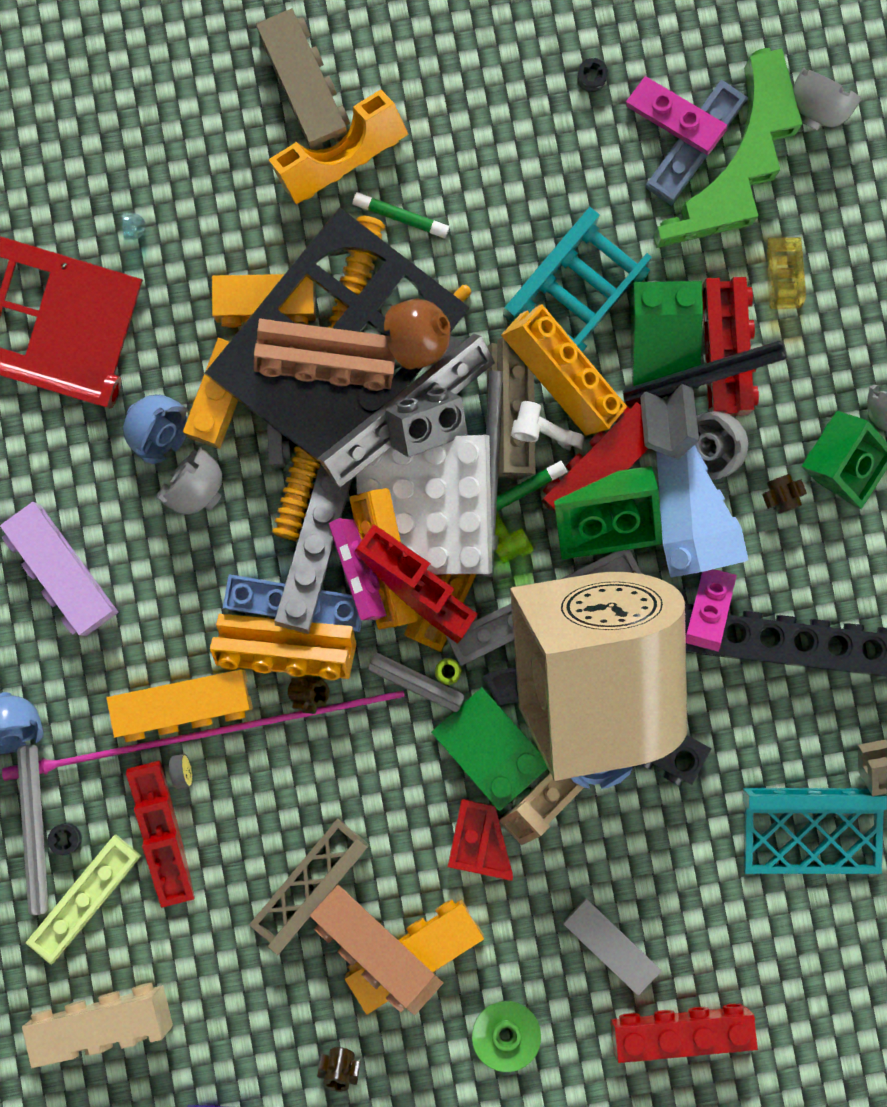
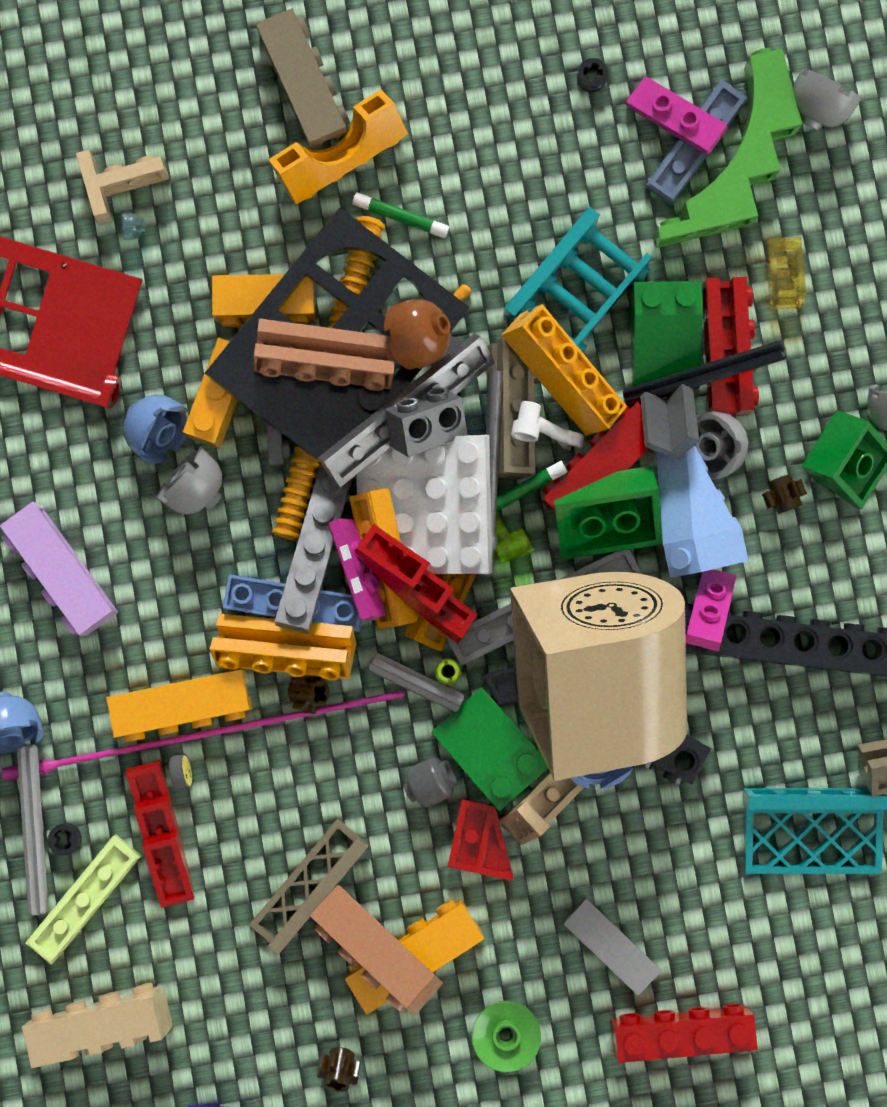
none -> tan bracket [76,149,169,225]
none -> dark grey head [404,757,457,808]

